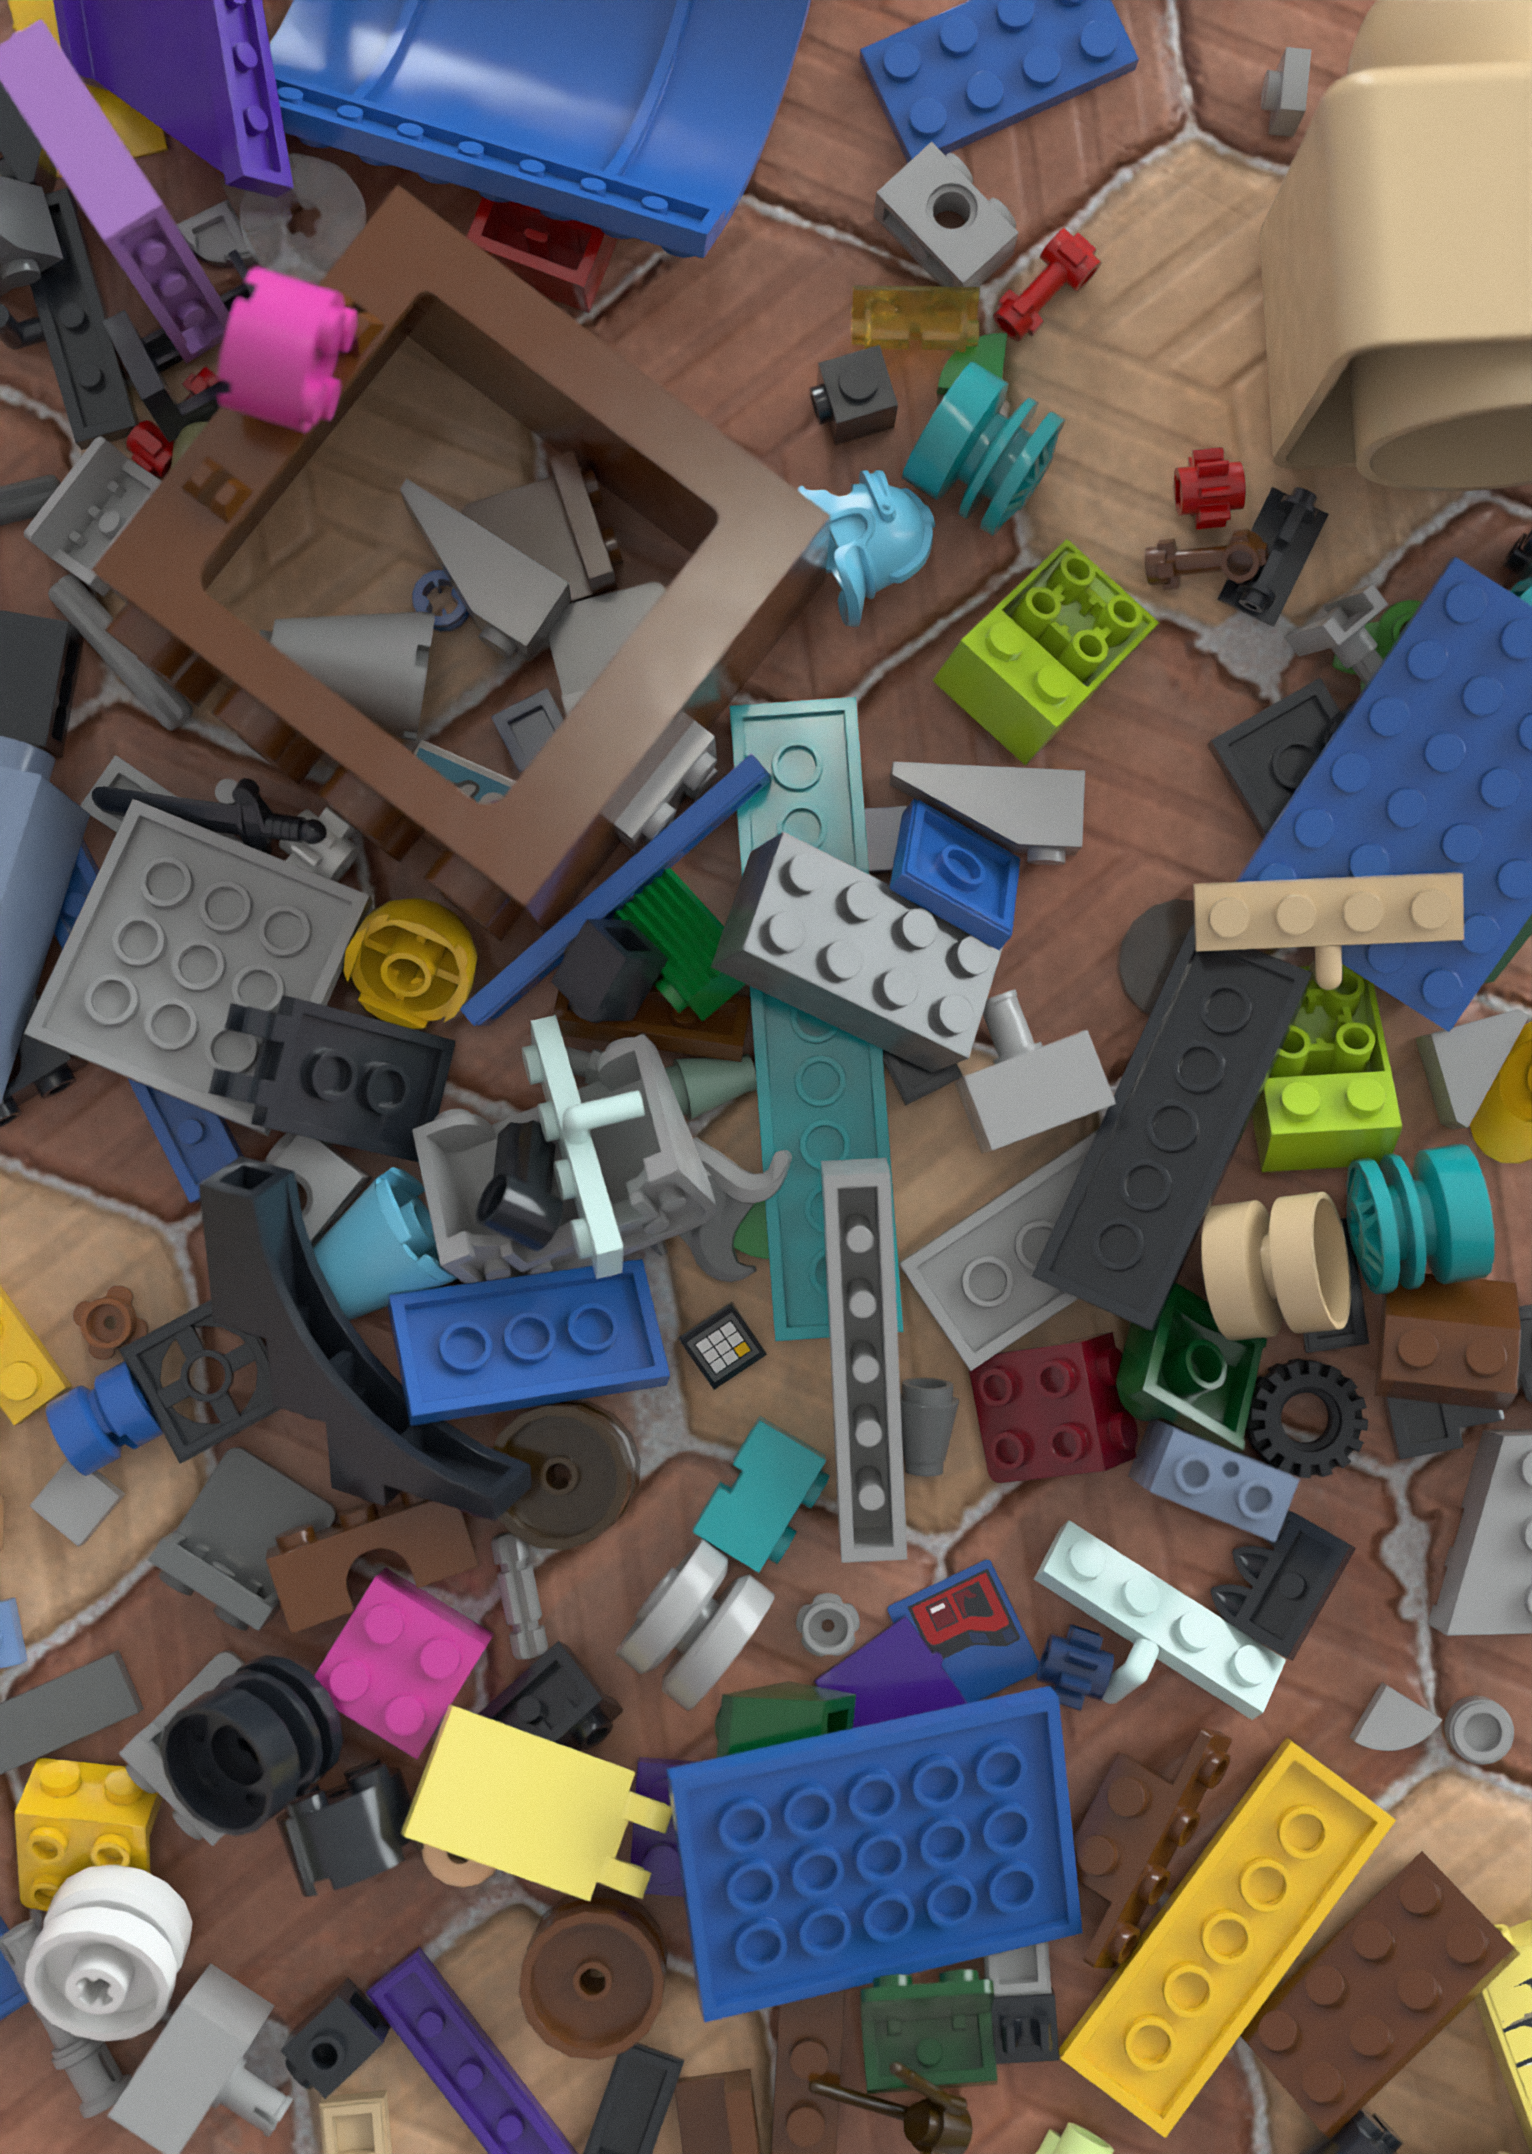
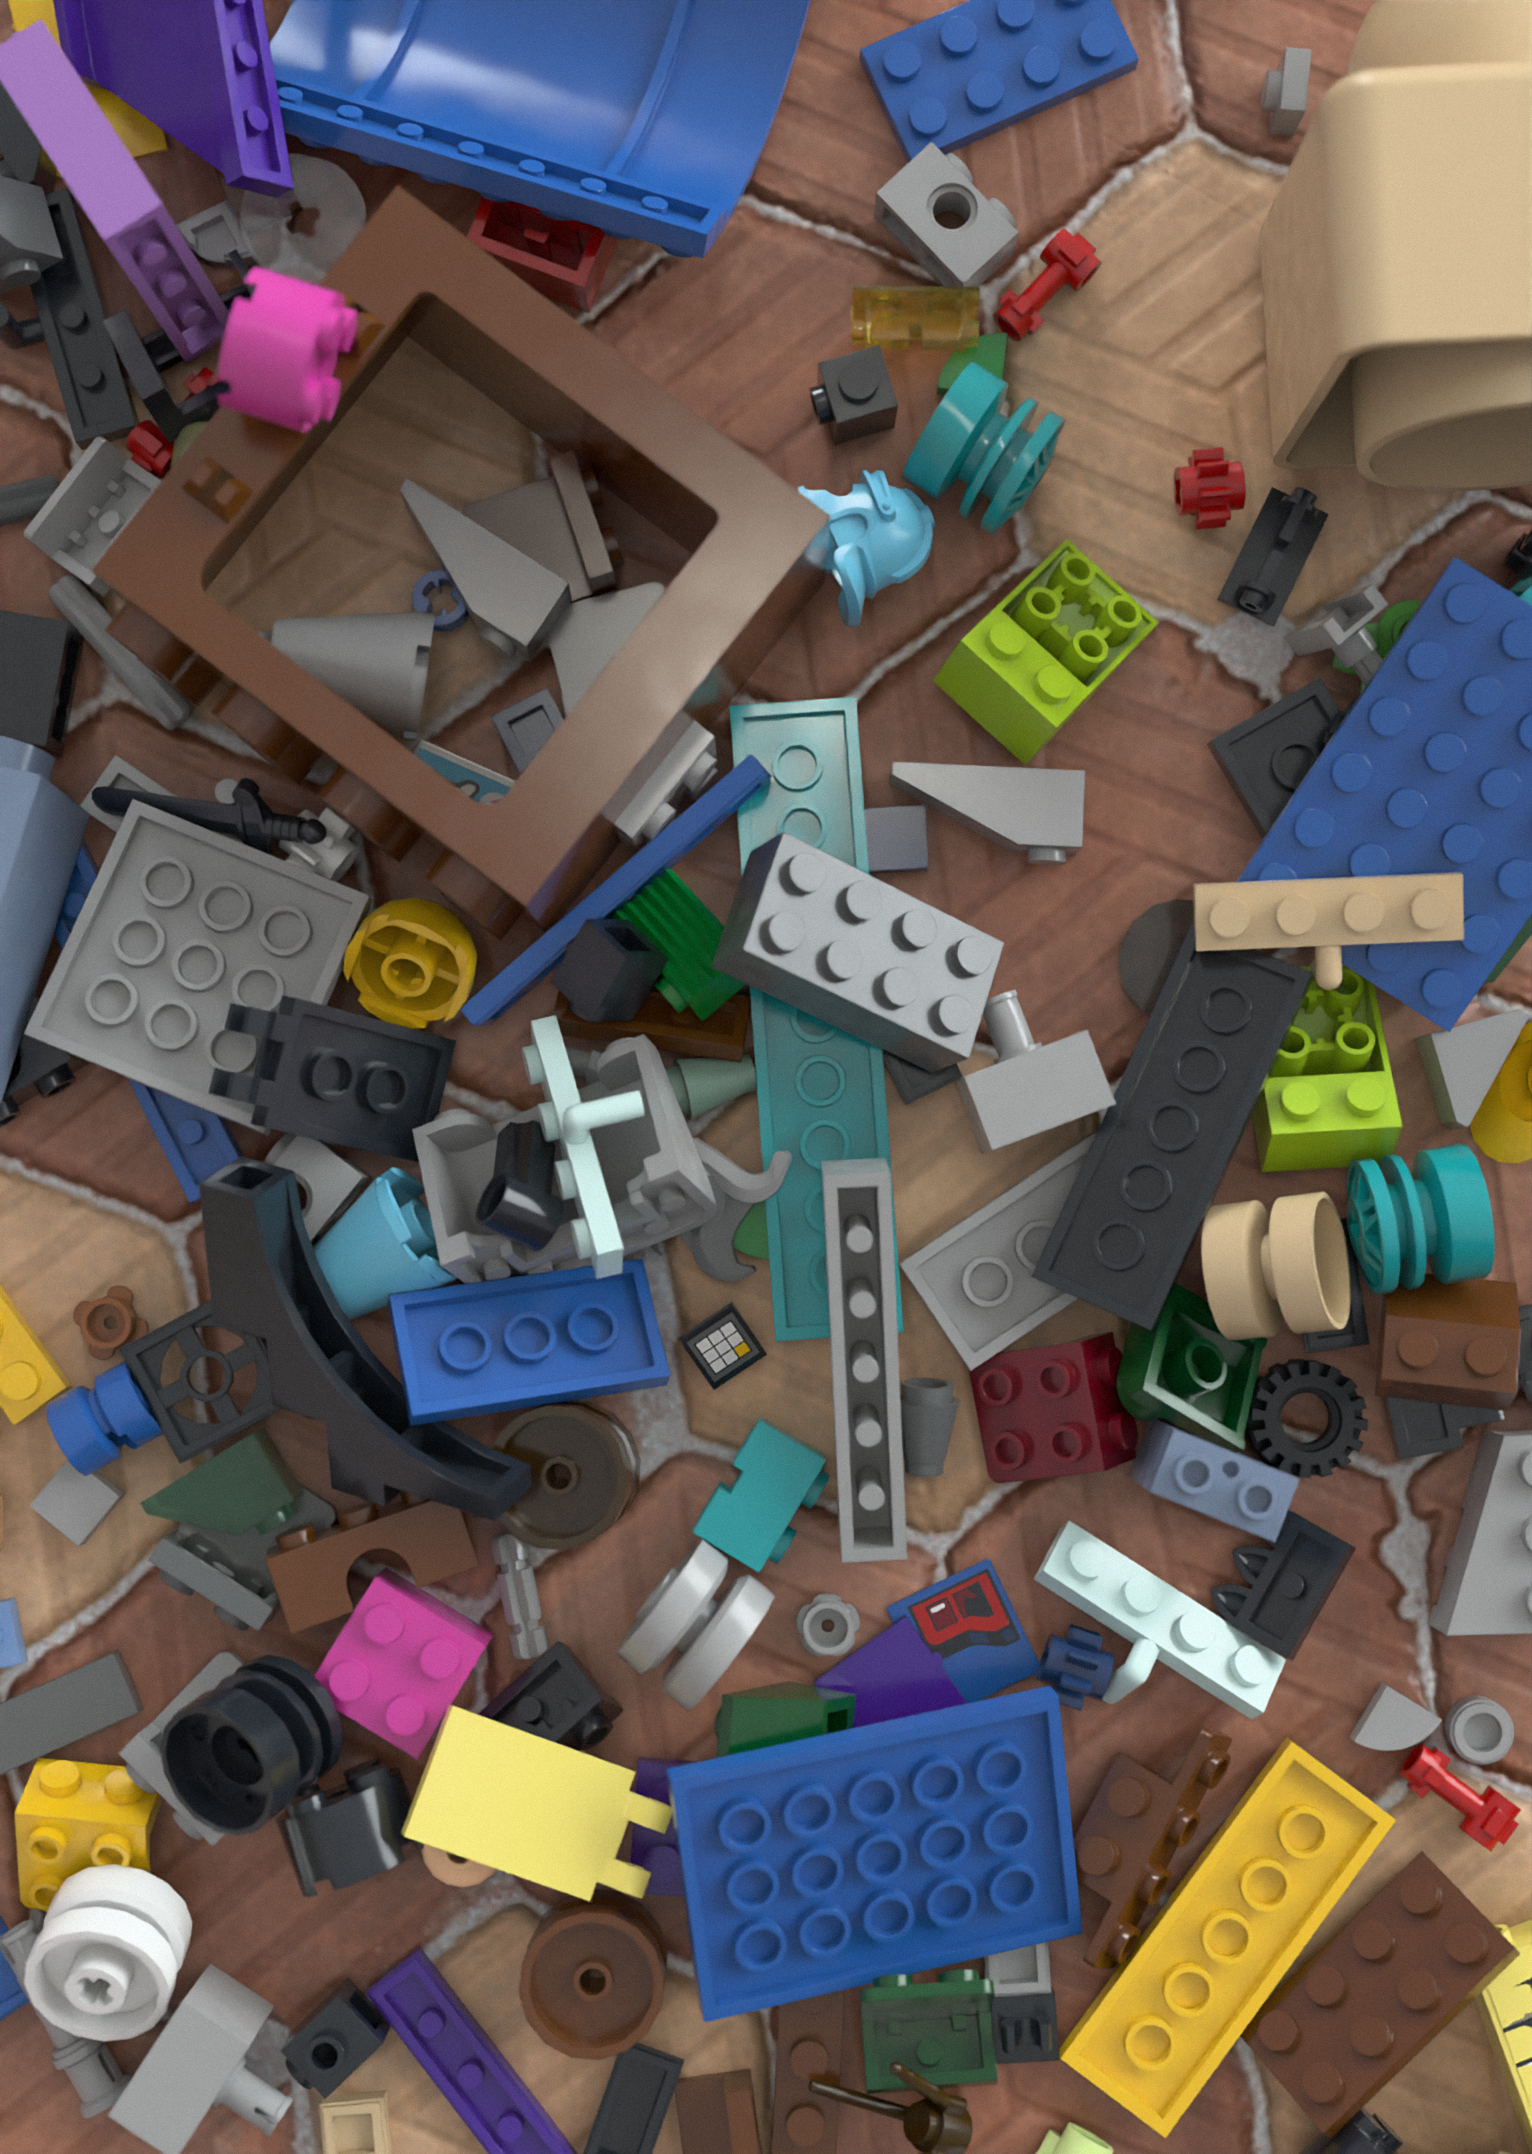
blue tile [889,798,1021,950] -> none
reddish brown bar [1145,529,1269,590] -> none
none -> clear green slope [140,1428,304,1536]
none -> red bar [1399,1744,1521,1851]

